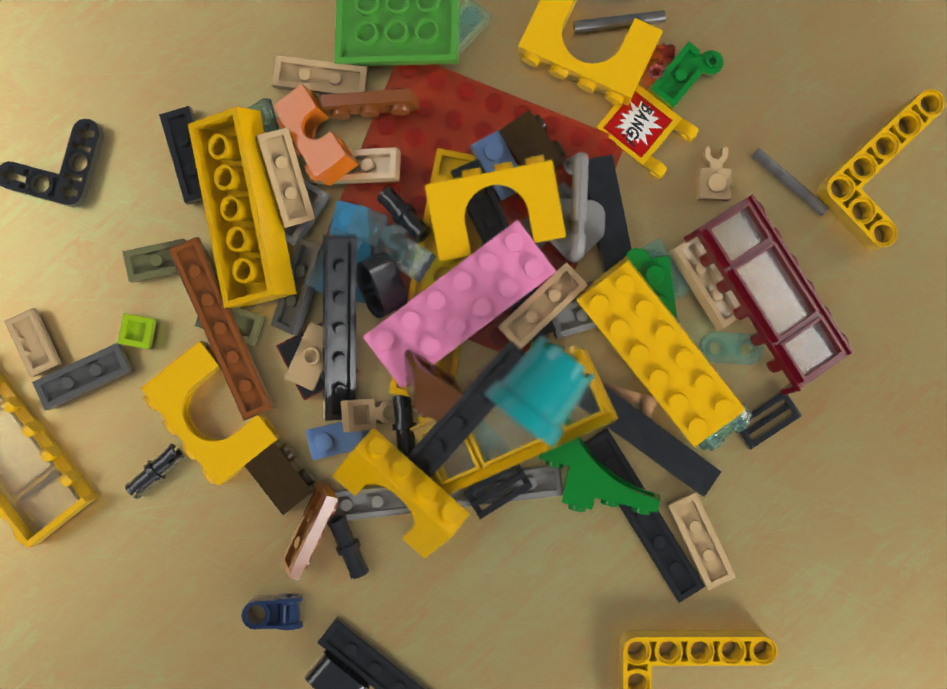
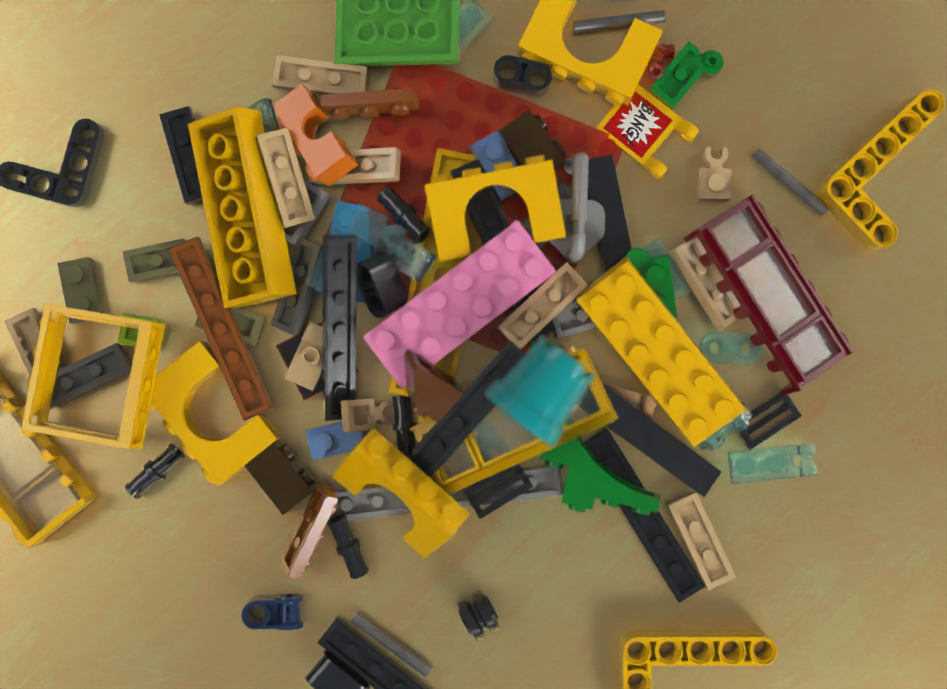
none -> yellow window [21,304,165,449]
none -> olive plate [57,257,103,324]
none -> flat silver bar [350,612,432,677]
none -> black wheel [457,589,500,641]
none -> black beam [493,55,552,97]
none -> clear light blue plate [728,443,818,484]

